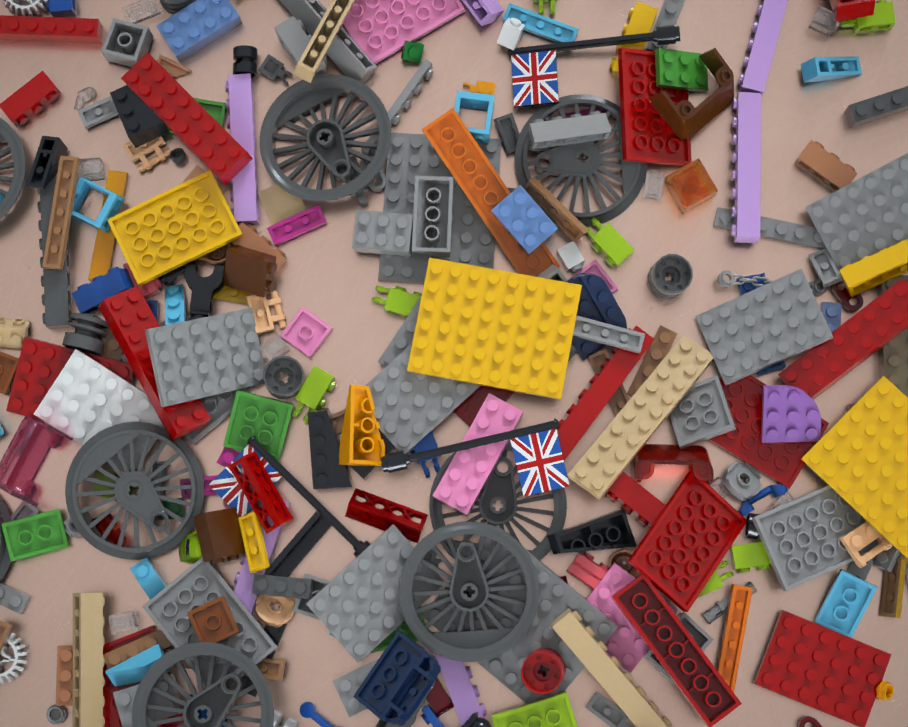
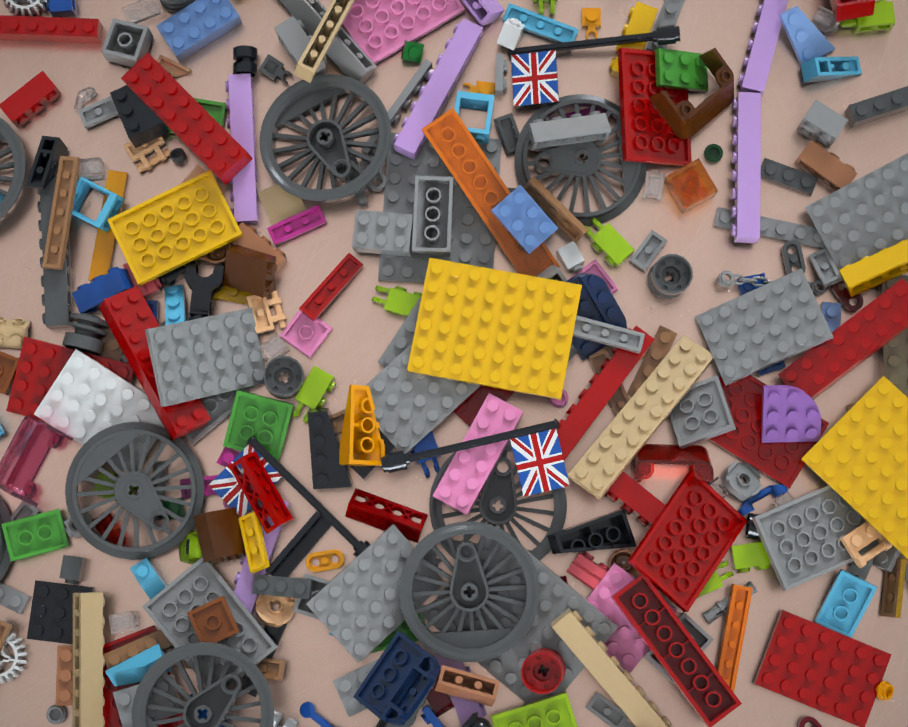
none -> black plate [27,580,94,644]
none -> dark grey brick [59,555,87,584]
none -> red plate [299,253,363,322]
none -> light orange plate [305,549,345,572]
none -> lavender brick [393,18,483,160]
none -> nougat brick [435,665,500,707]
none -> light grey plate [495,54,508,96]
none -> bright pink plate [549,390,569,408]
none -> light orange plate [582,8,601,40]
none -> light grey plate [629,230,668,272]
none -> dark green tile [703,144,723,164]
none -> dark grey plate [761,158,818,196]
none -> light blue wing [779,6,835,66]
none -> dark grey plate [781,240,806,275]
none -> light grey brick [797,100,848,148]

